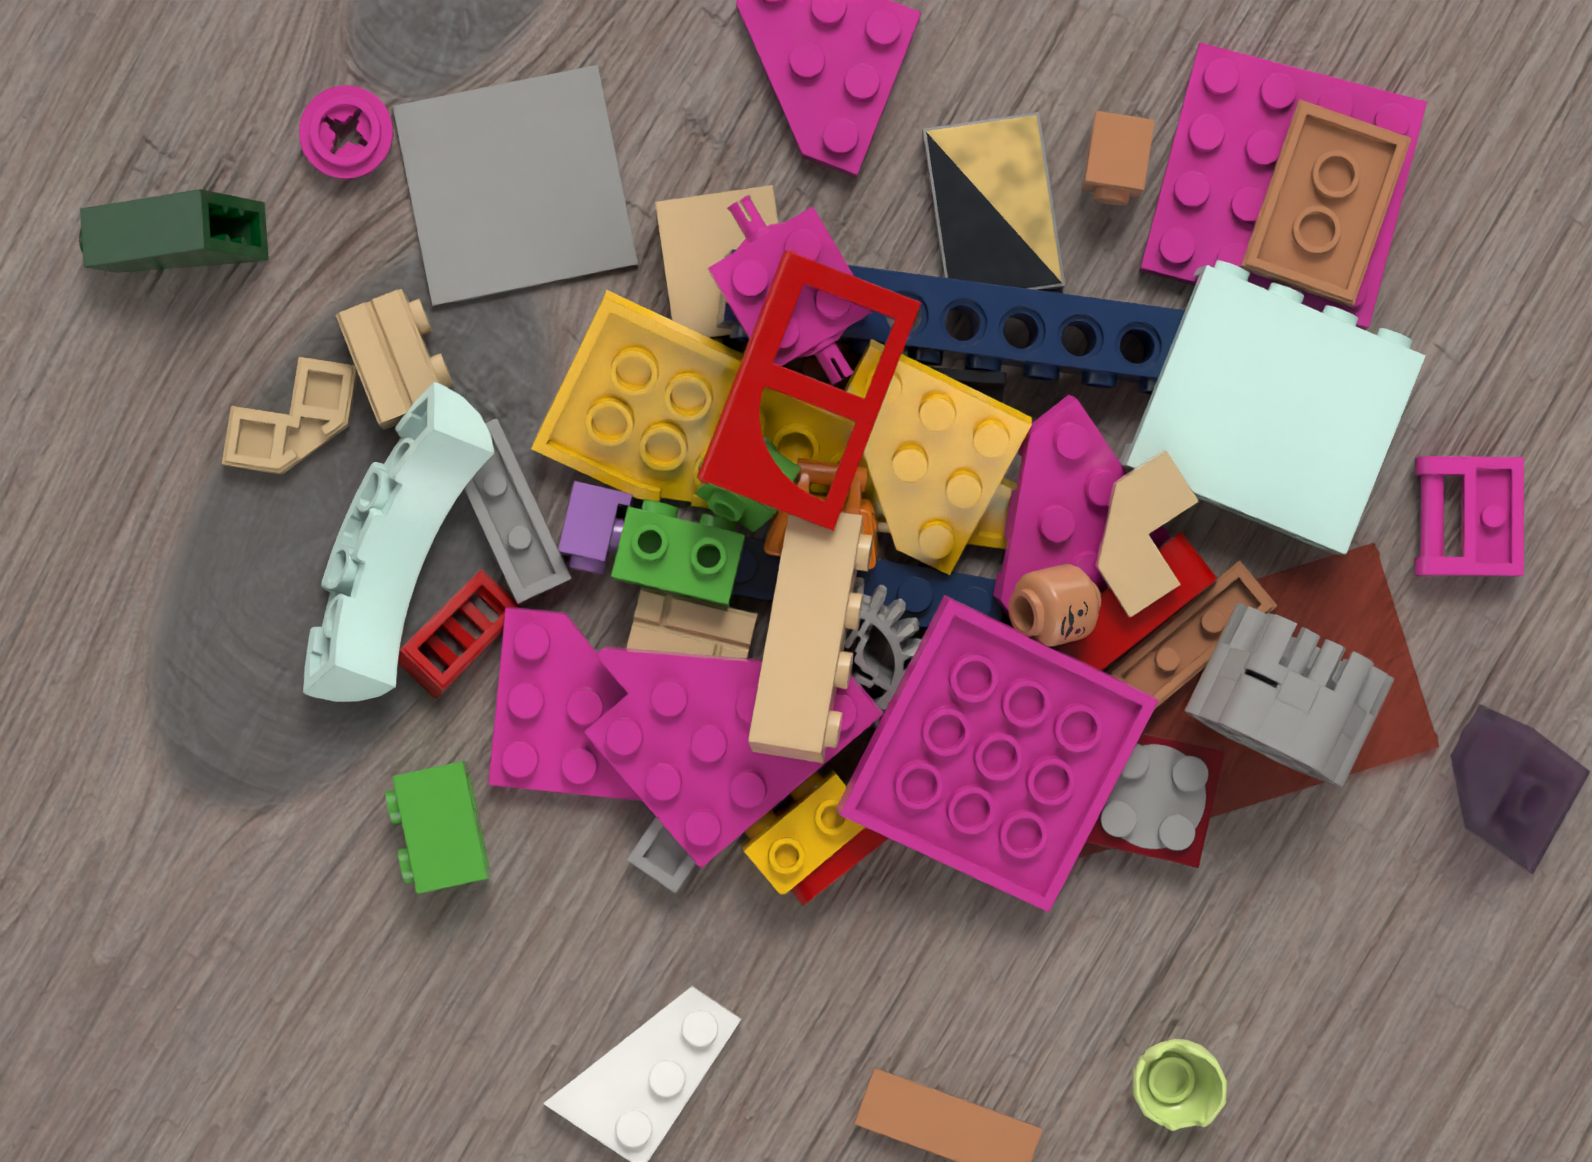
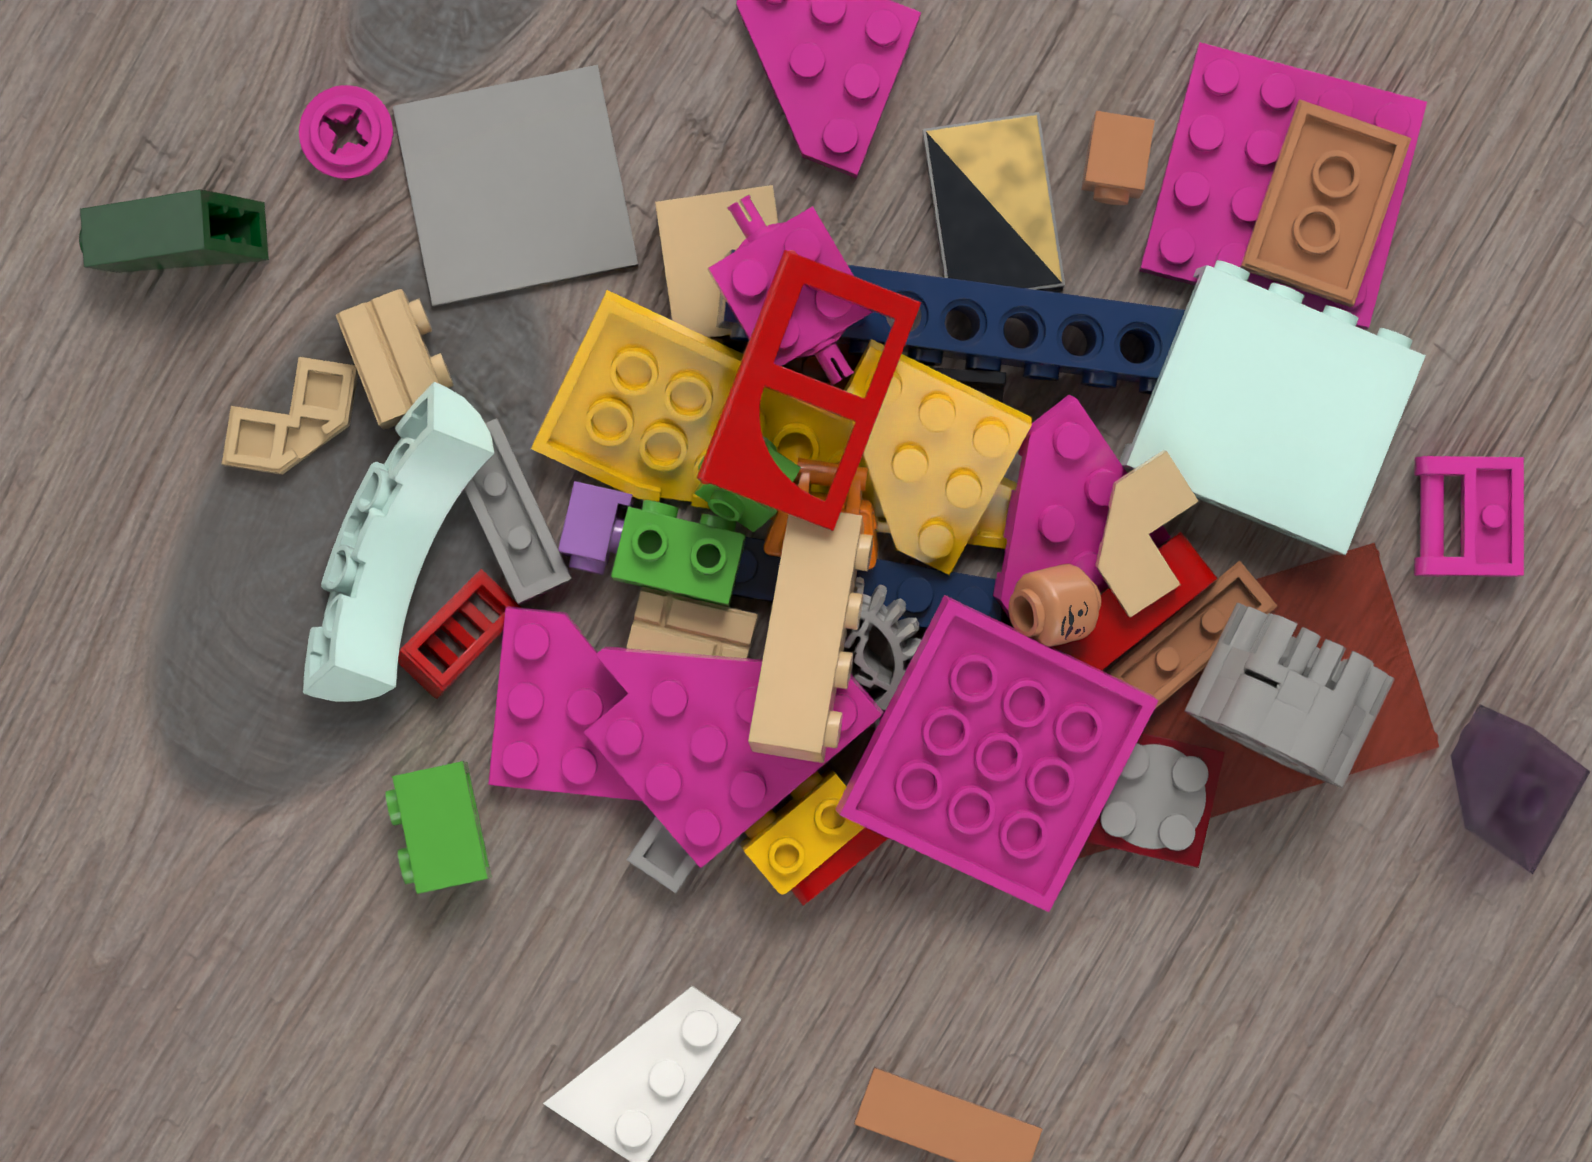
yellowish green hair [1132,1039,1227,1131] -> none

